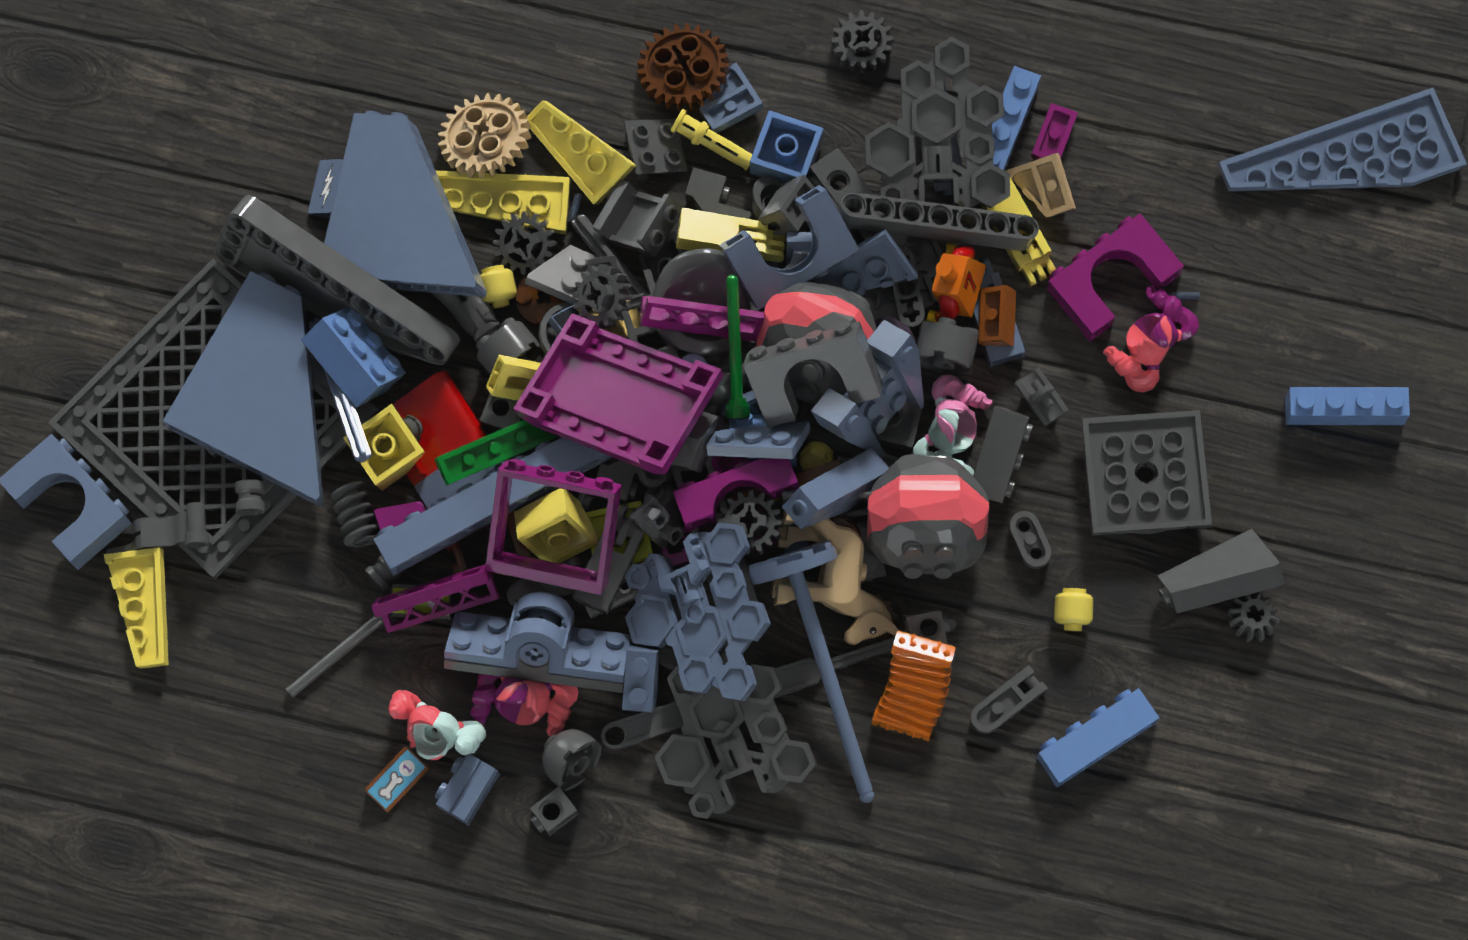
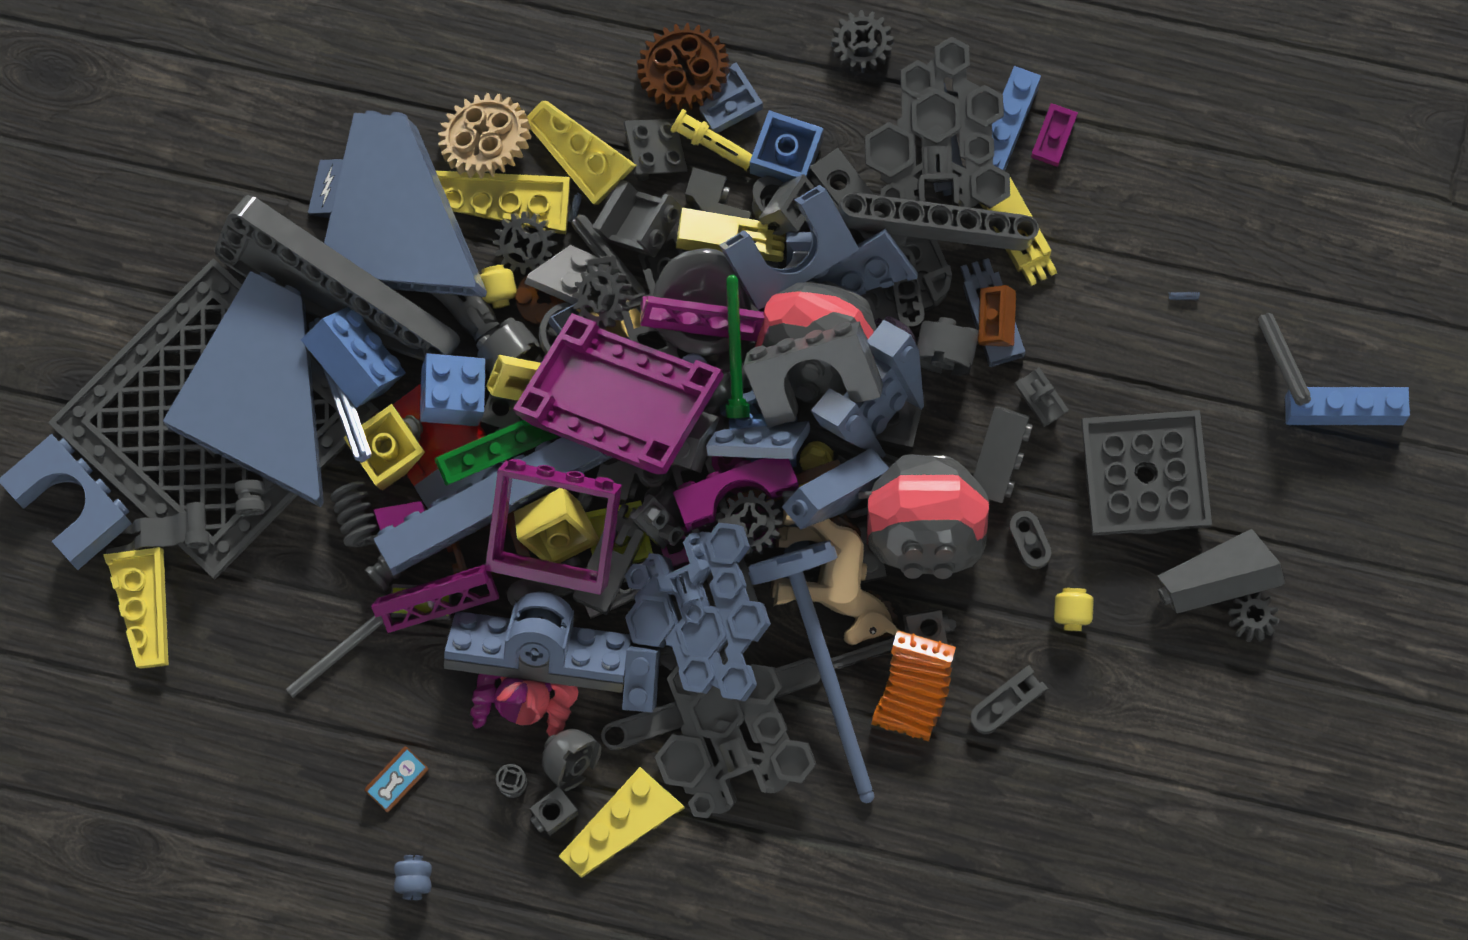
light aqua hair [388,690,486,760] -> none
sand blue brick [435,754,500,826] -> none
bright pink hair [913,374,993,476] -> none
orange torso [926,243,986,322] -> none
tan wing [1006,153,1076,217] -> none
medium blue brick [1037,688,1159,787] -> none
magenta arch [1047,213,1184,342] -> none
hair [1103,286,1199,393] -> none
sand blue wing [1218,88,1467,191] -> none
none -> sand blue piece [394,855,432,900]
none -> medium blue brick [420,353,485,426]
none -> dark grey wheel [495,764,528,798]
none -> light yellow wing [559,767,685,878]
none -> dark grey axle [1258,313,1311,406]

